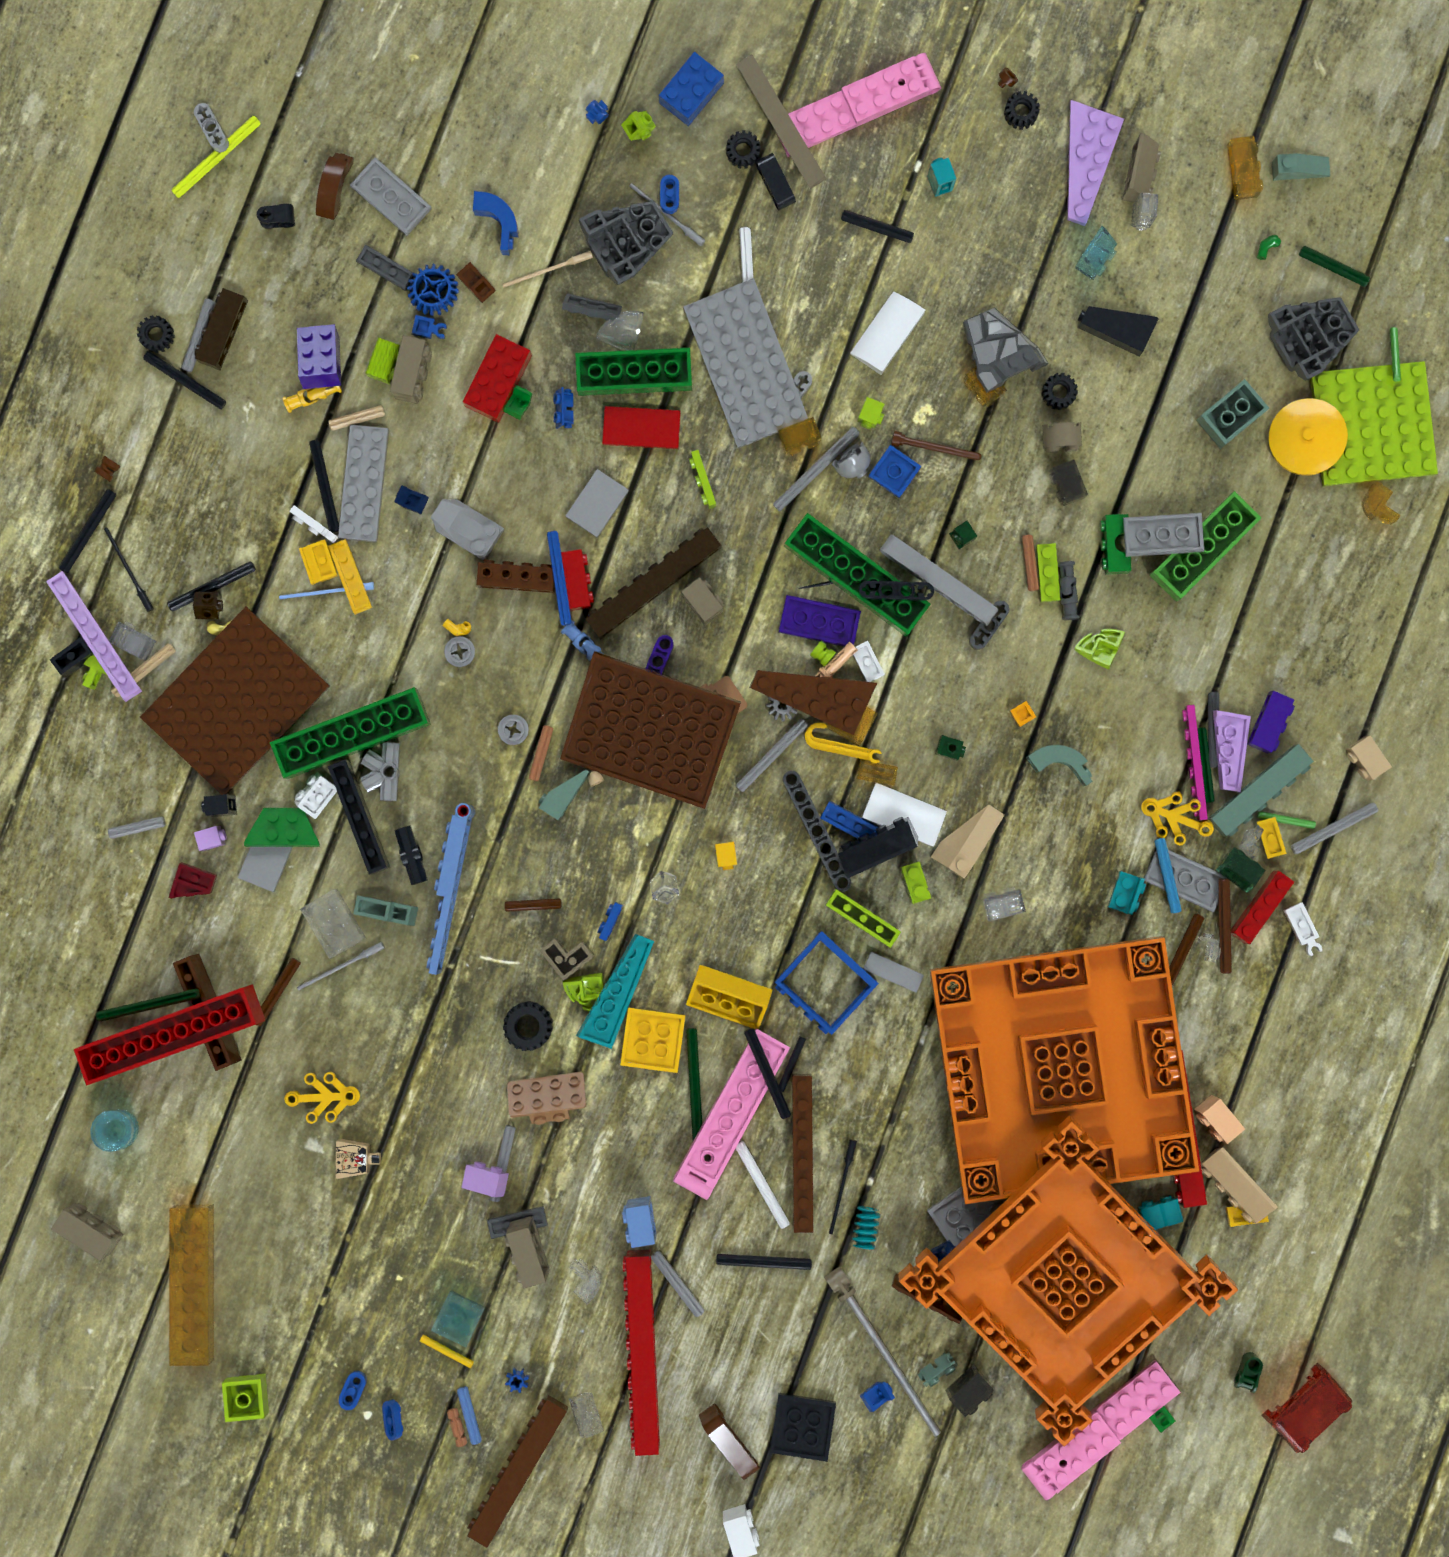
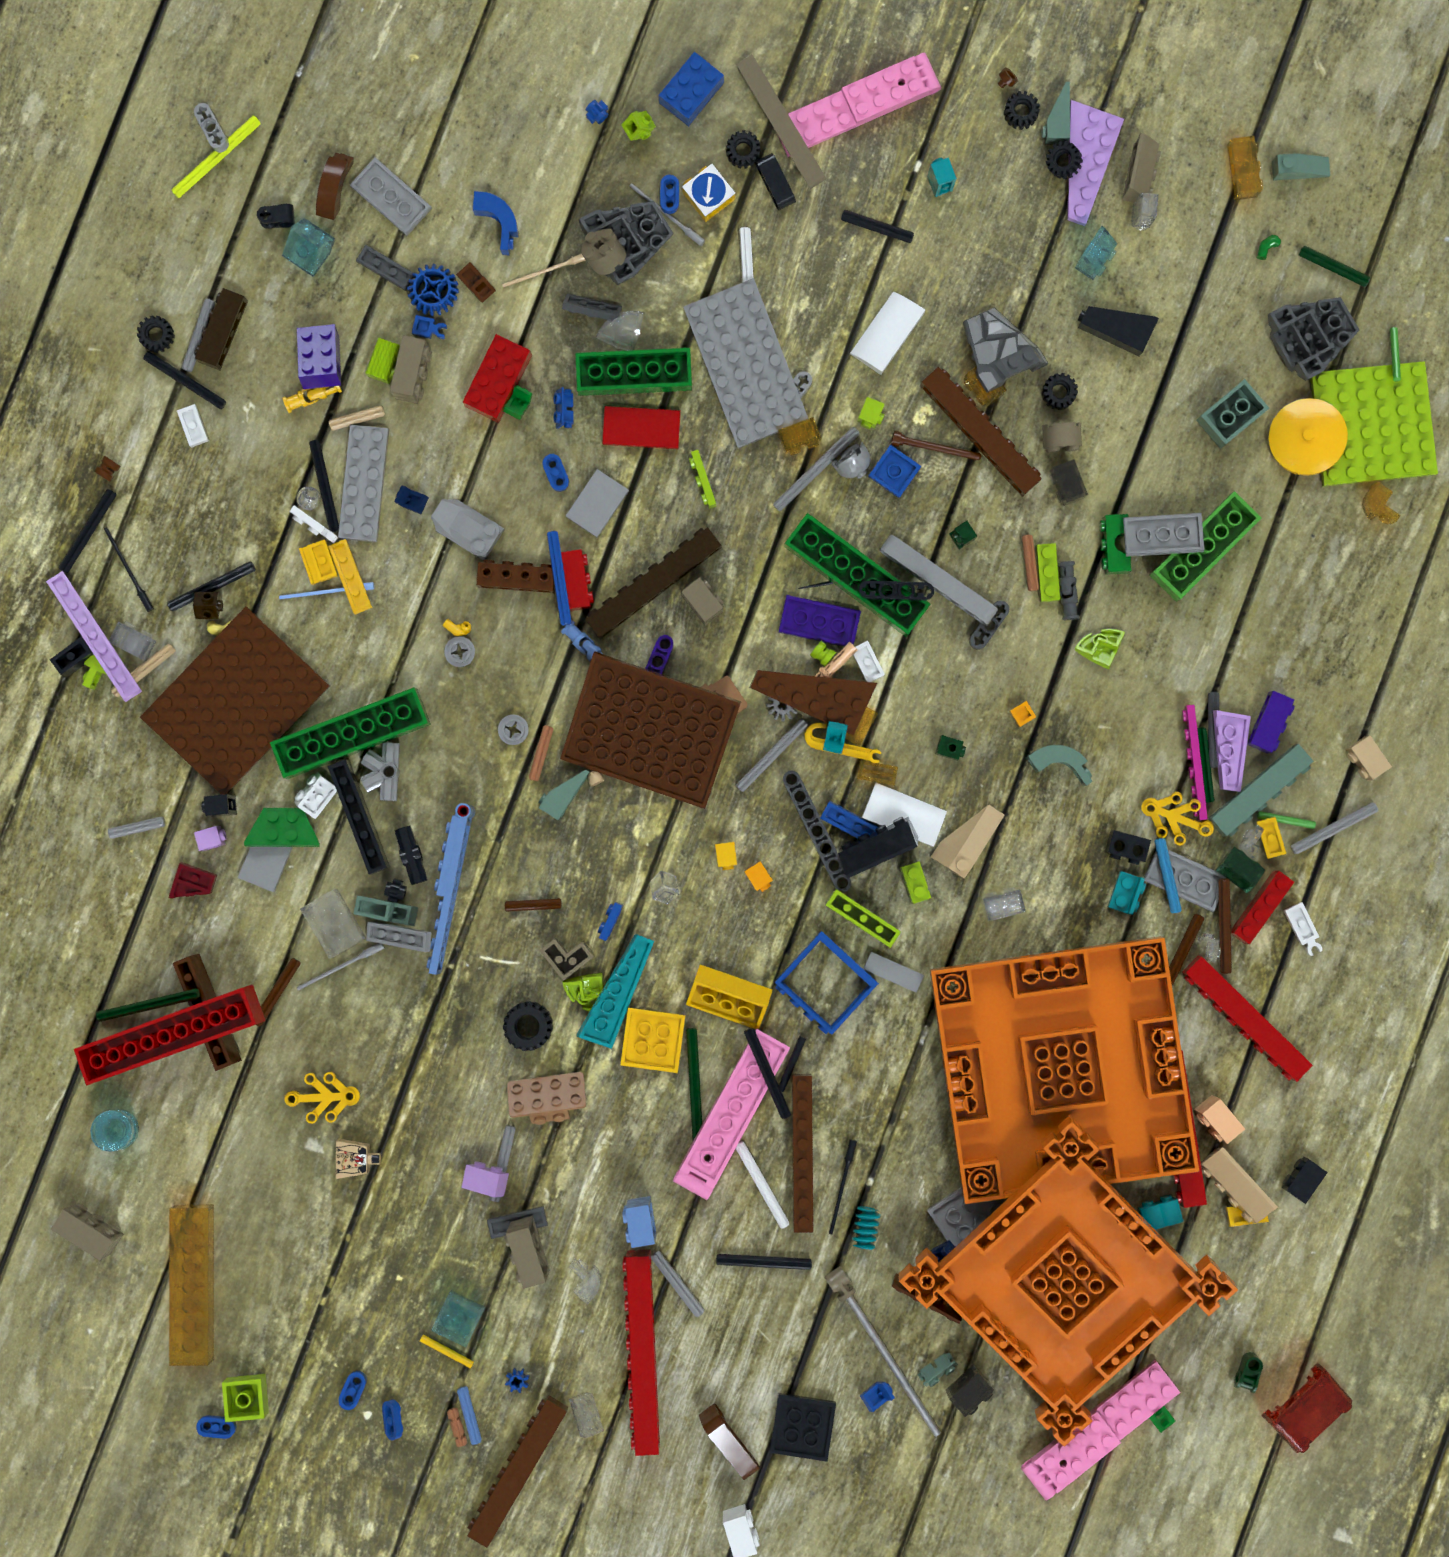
none -> white plate [177,404,209,448]
none -> blue plate [196,1415,237,1439]
none -> clear light blue slope [282,218,335,277]
none -> clear piece [297,487,321,510]
none -> light grey plate [366,921,431,952]
none -> black gear [384,879,407,903]
none -> blue plate [543,454,569,492]
none -> dark tan brick [581,229,626,275]
none -> piece [682,164,735,222]
none -> light orange brick [744,861,773,892]
none -> teal bracket [823,721,848,754]
none -> reddish brown brick [920,367,1042,497]
none -> sand green slope [1041,82,1070,144]
none -> black tyre [1046,141,1083,179]
none -> black brick [1105,830,1151,865]
none -> red brick [1182,956,1313,1082]
none -> black brick [1282,1156,1328,1204]

